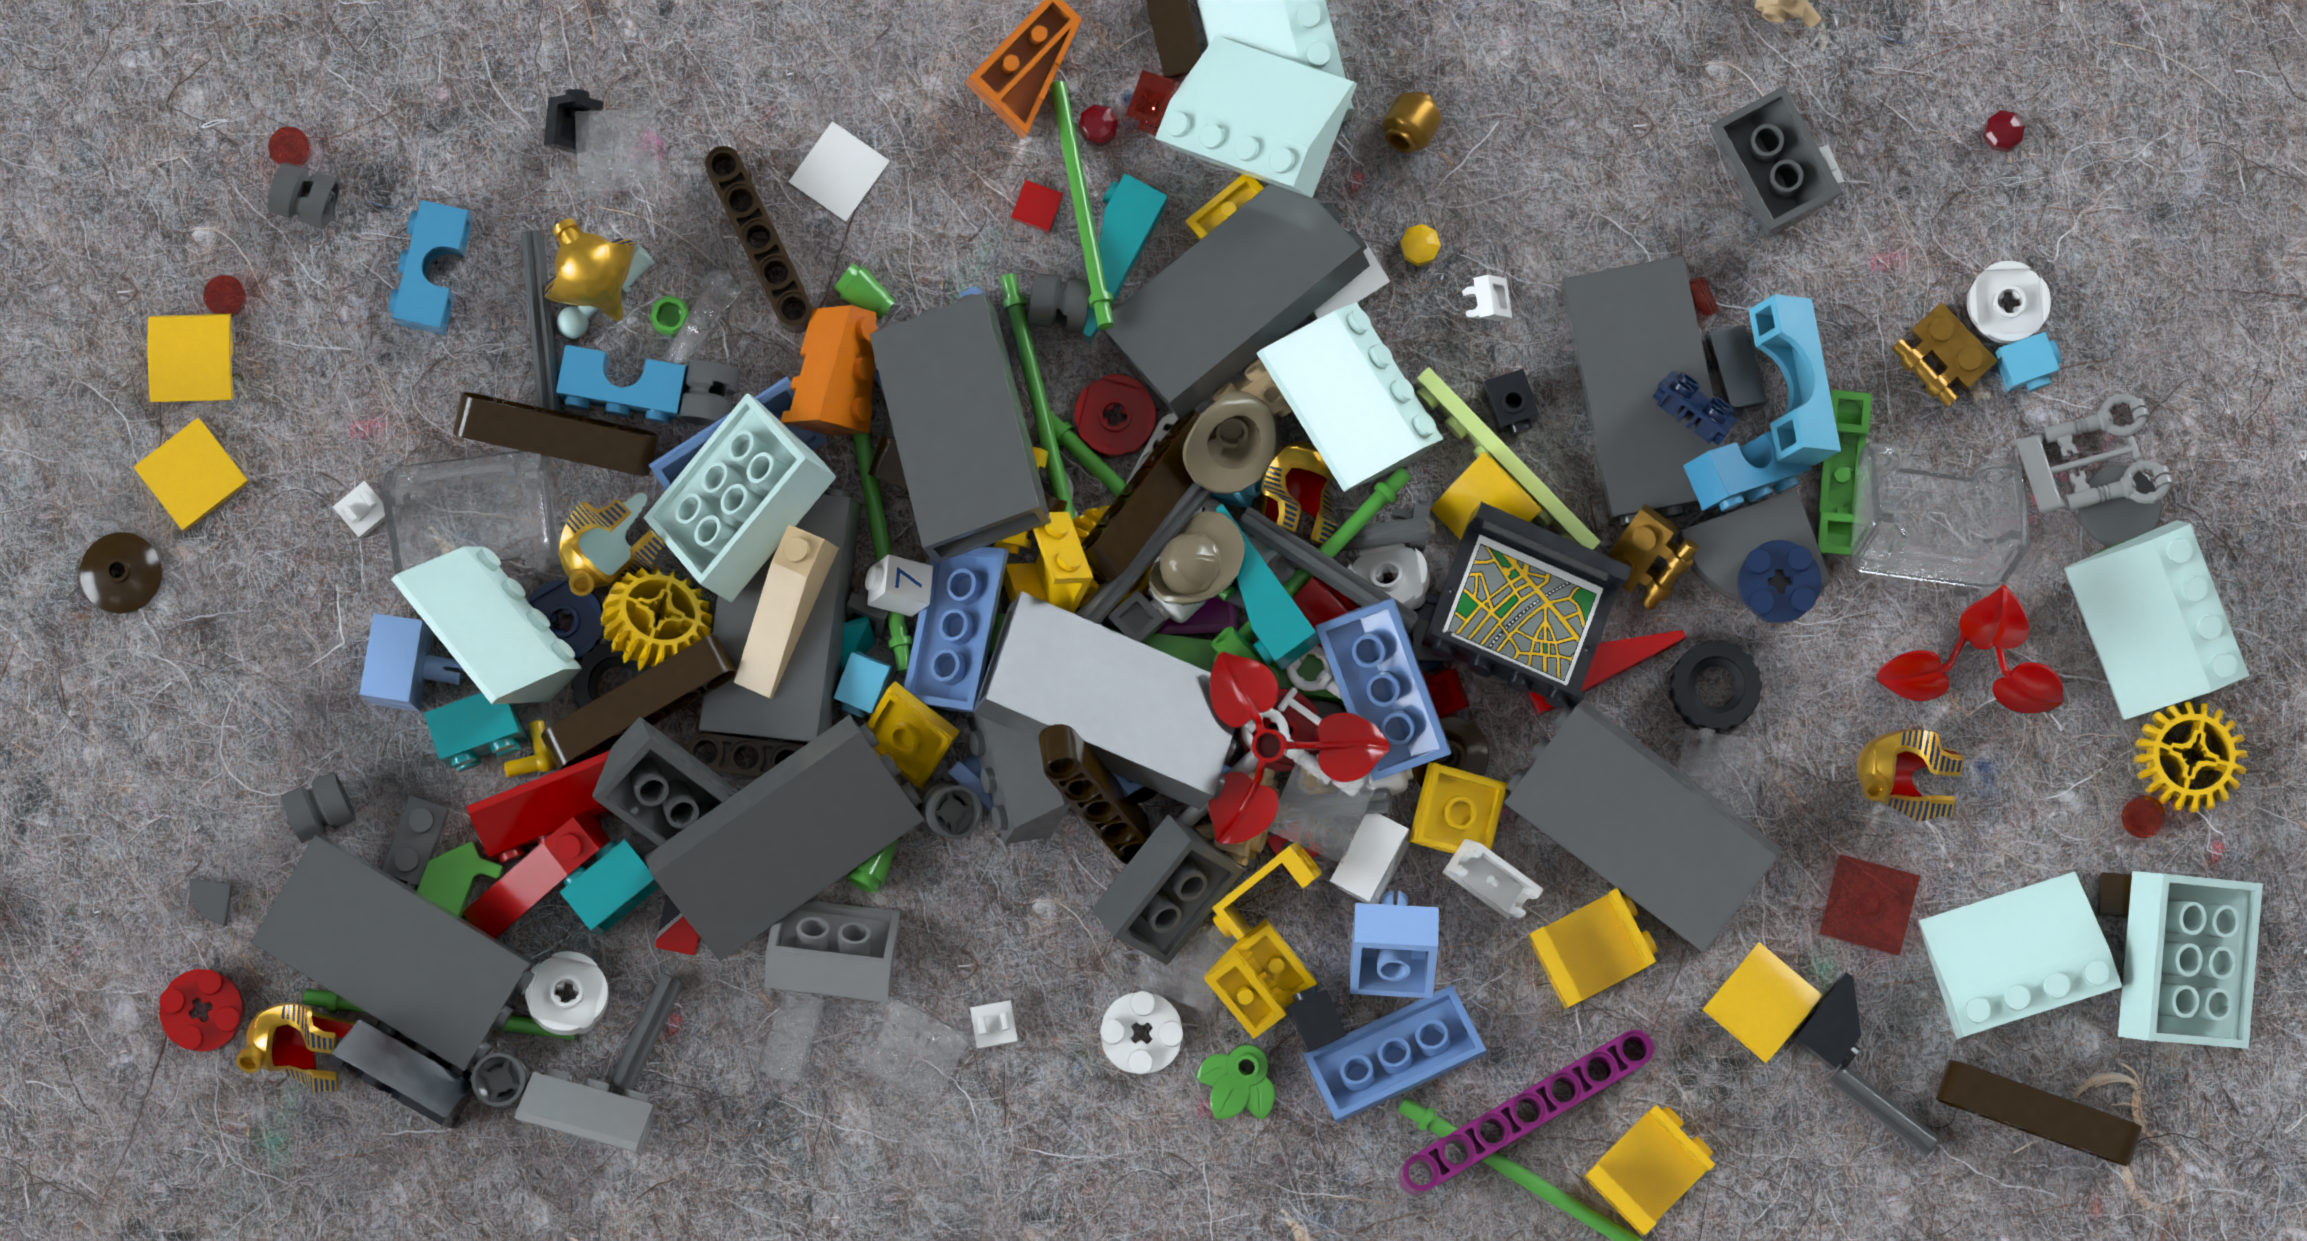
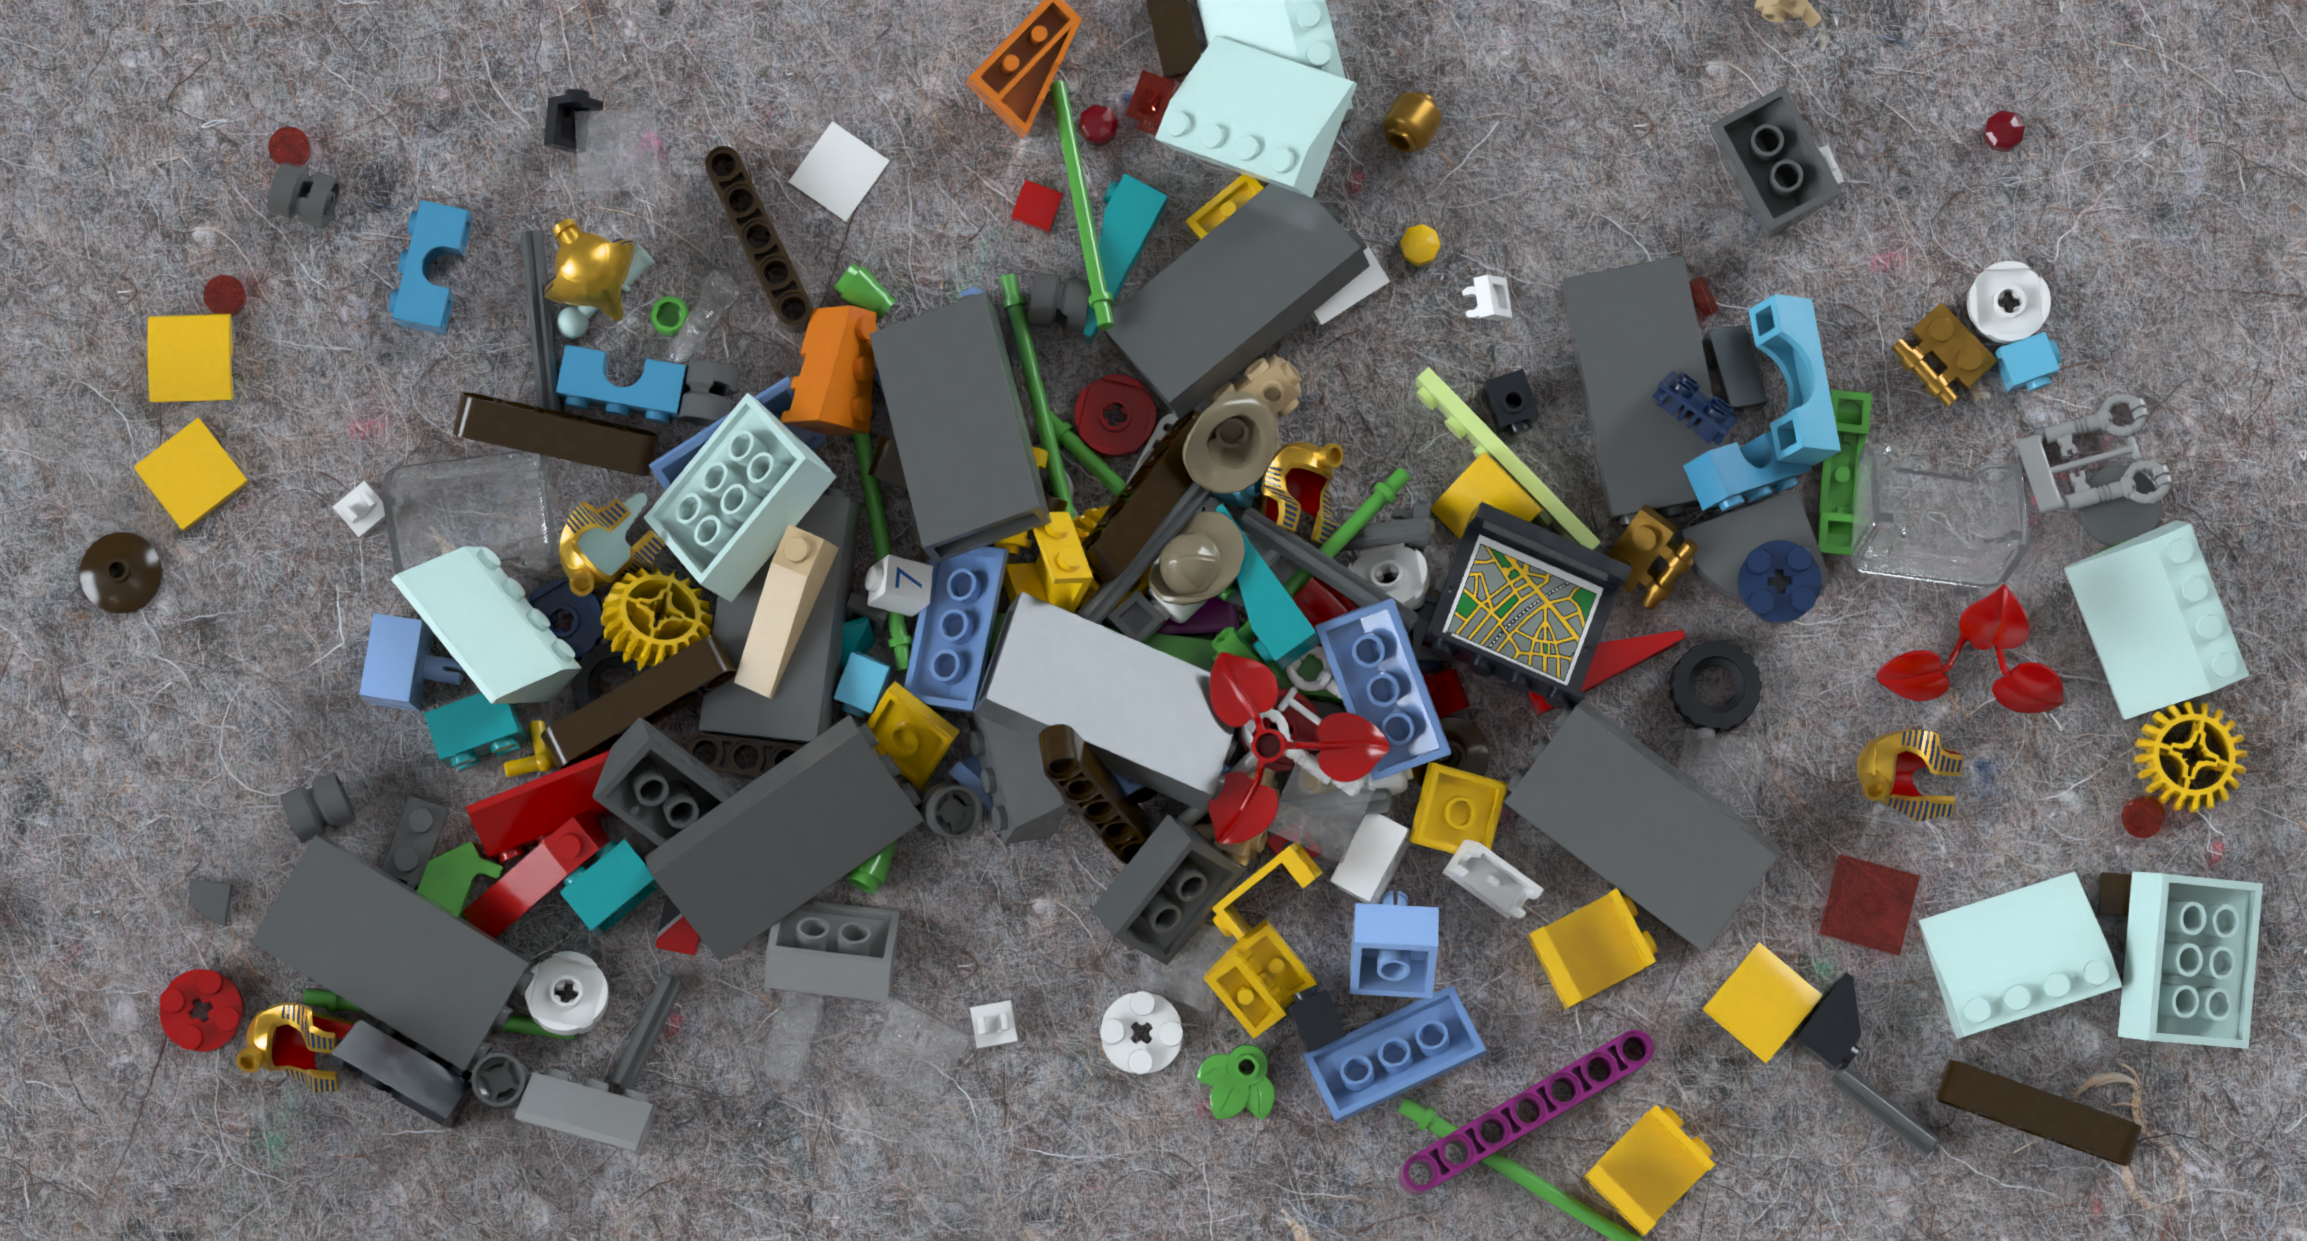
light aqua slope [1256,302,1443,492] -> none

